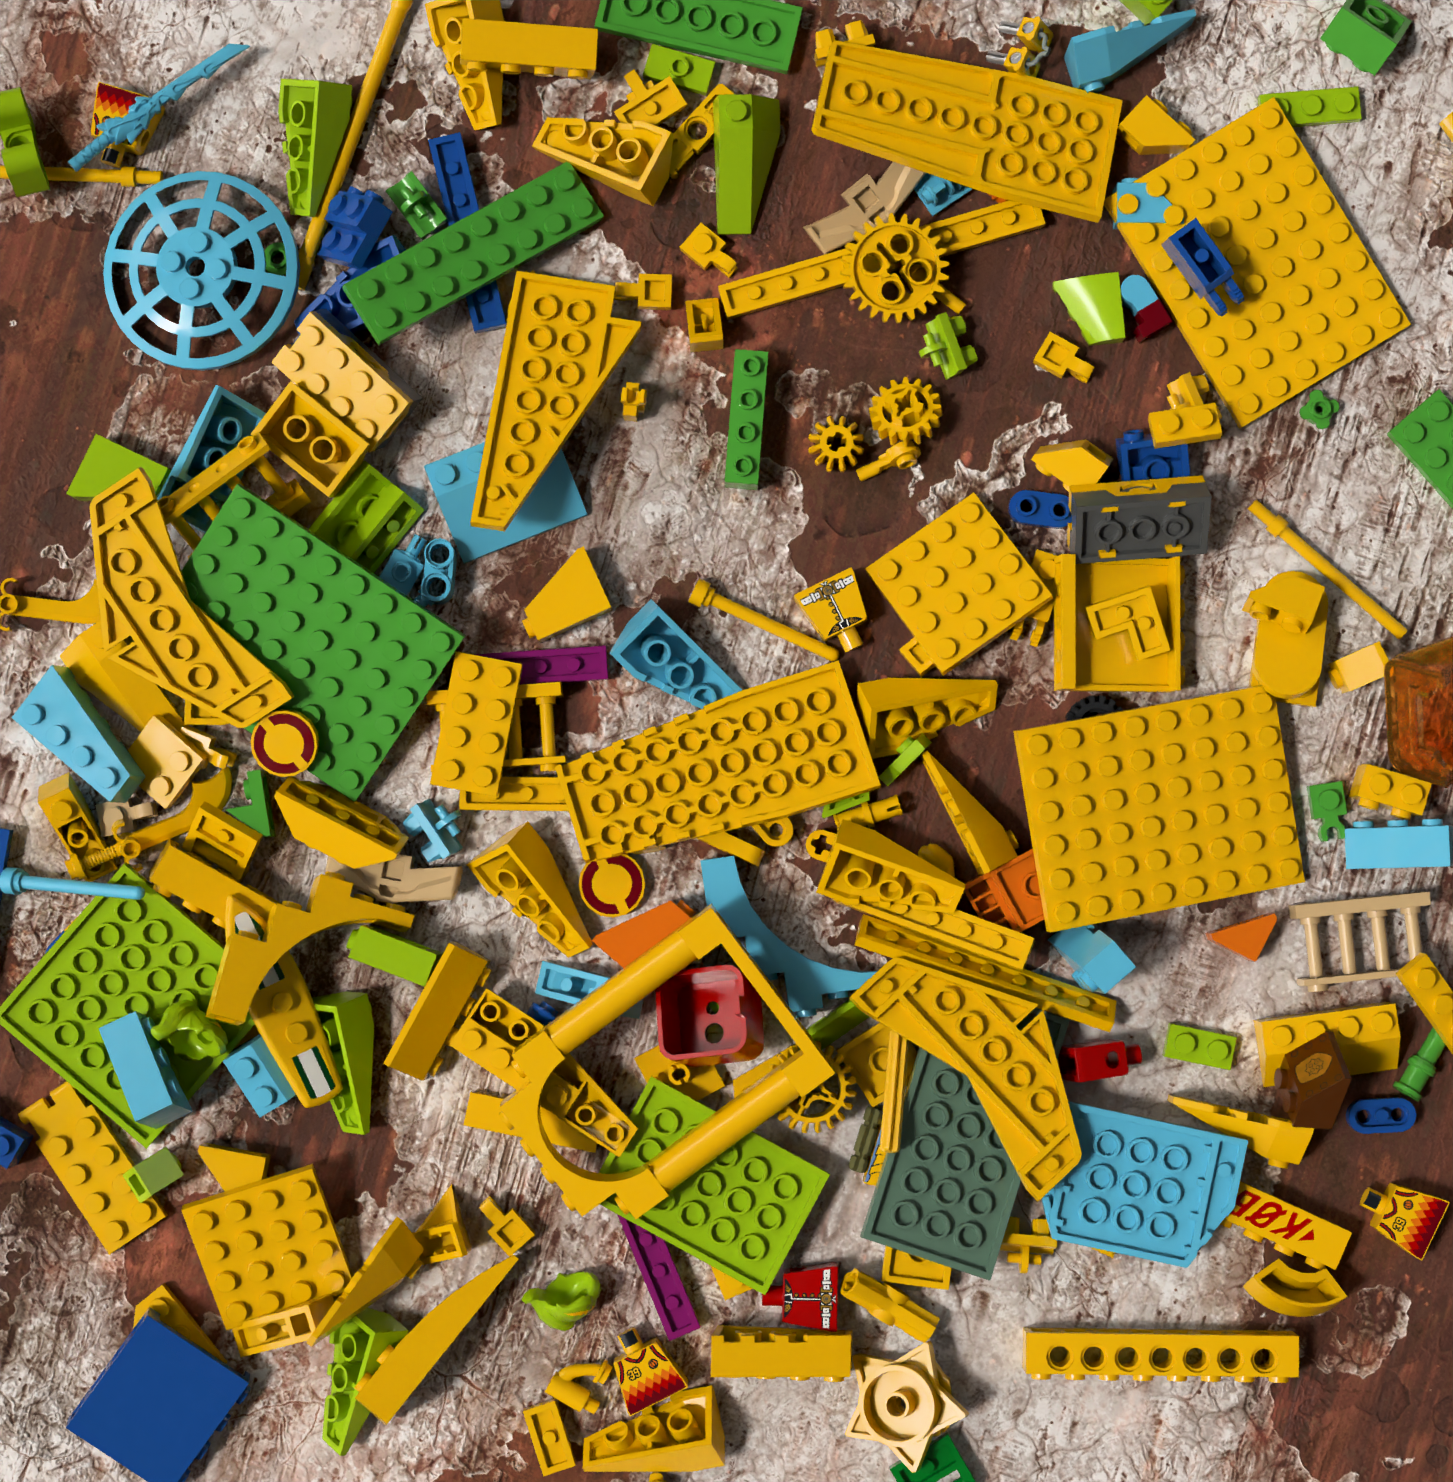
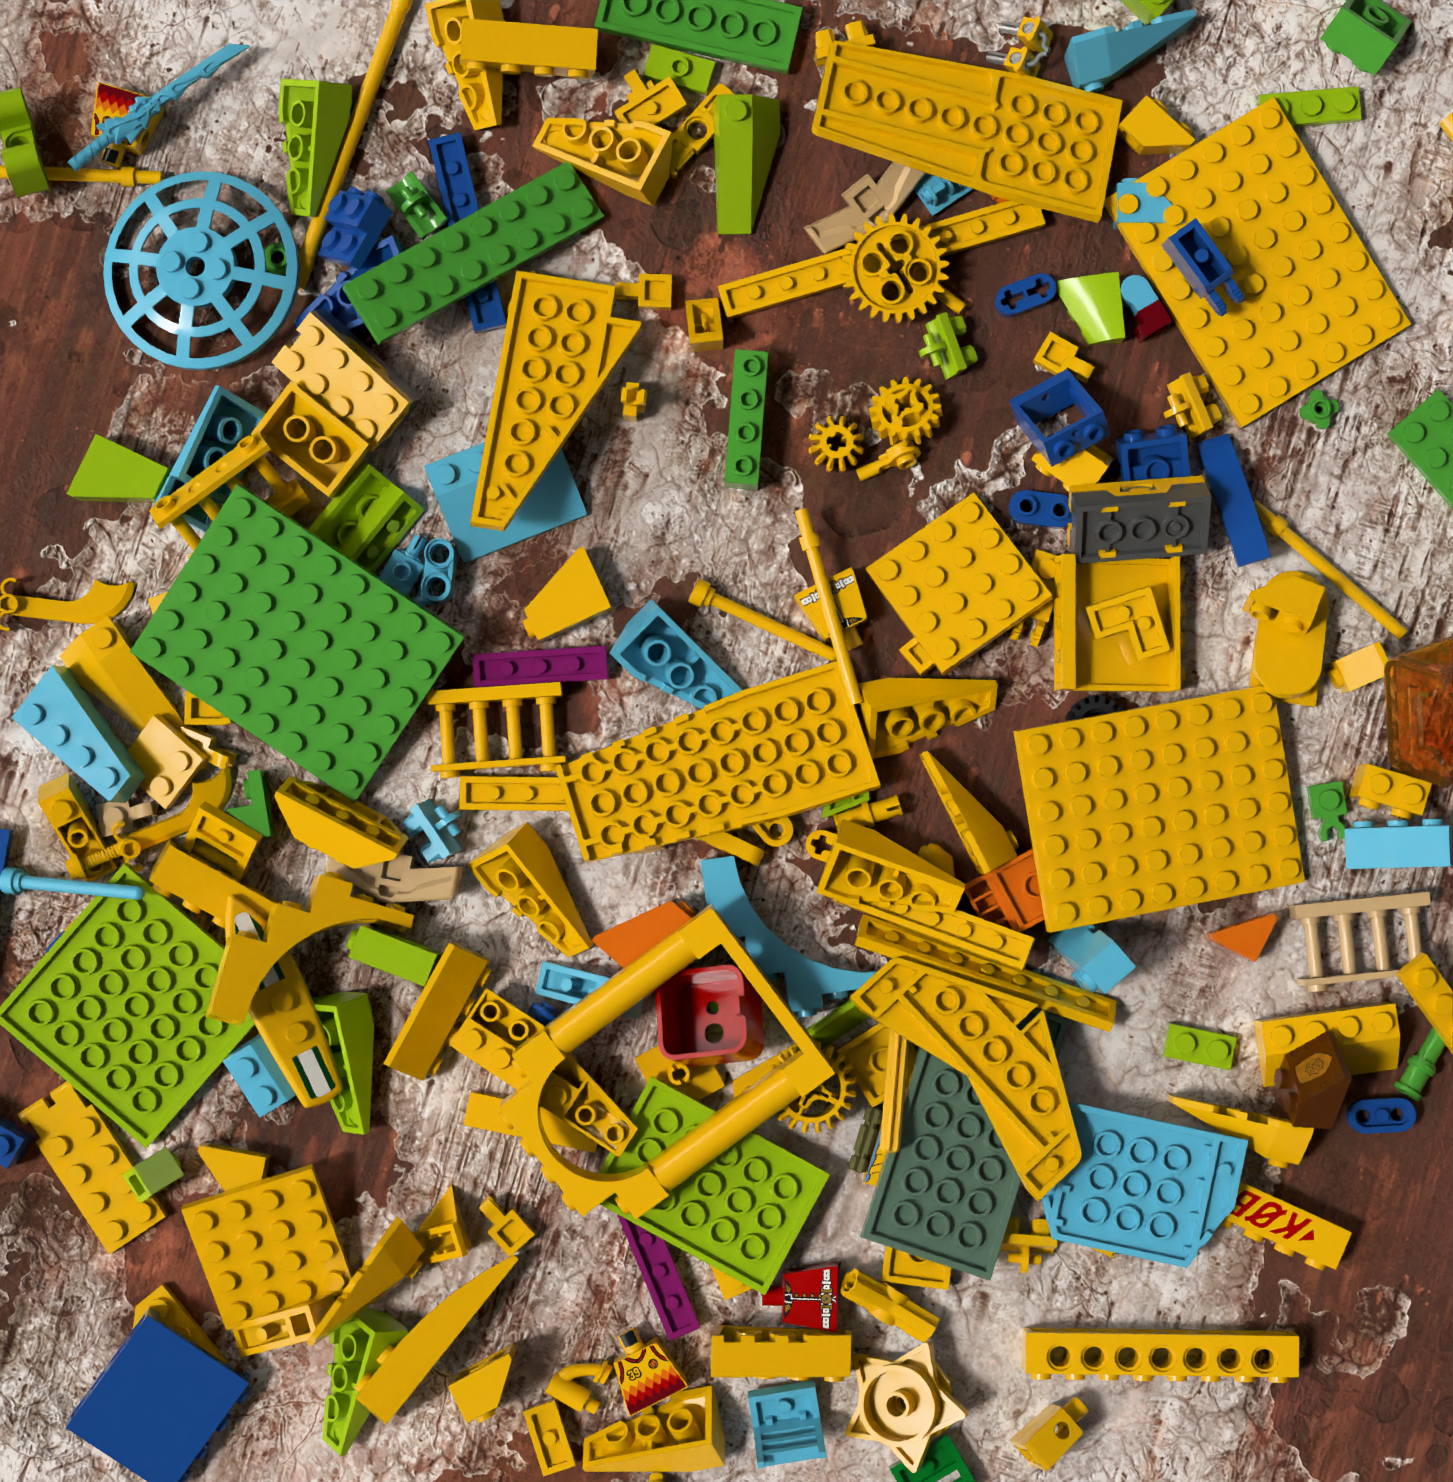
yellow wing [89,467,295,728] -> none
medium azure wedge [98,1011,193,1129] -> none
lime hair [151,1000,228,1061] -> none
yellow tile [250,709,319,777] -> none
yellow plate [430,652,523,797] -> none
lime hair [521,1272,601,1331] -> none
tile [578,854,646,918] -> none
yellow plate [680,222,738,278] -> none
lime plate [879,733,932,786] -> none
red torso [1058,1039,1142,1083] -> none
yellow plate [1148,403,1222,449] -> none
yellow brick [1243,1258,1348,1317] -> none
torso [1360,1183,1450,1261] -> none
none -> yellow slope [448,1343,517,1423]
none -> medium azure plate [747,1380,827,1469]
none -> yellow bar [795,508,863,706]
none -> blue beam [994,273,1056,318]
none -> blue window [1009,369,1111,467]
none -> yellow torso [1010,1396,1089,1471]
none -> blue slope [1196,433,1271,568]

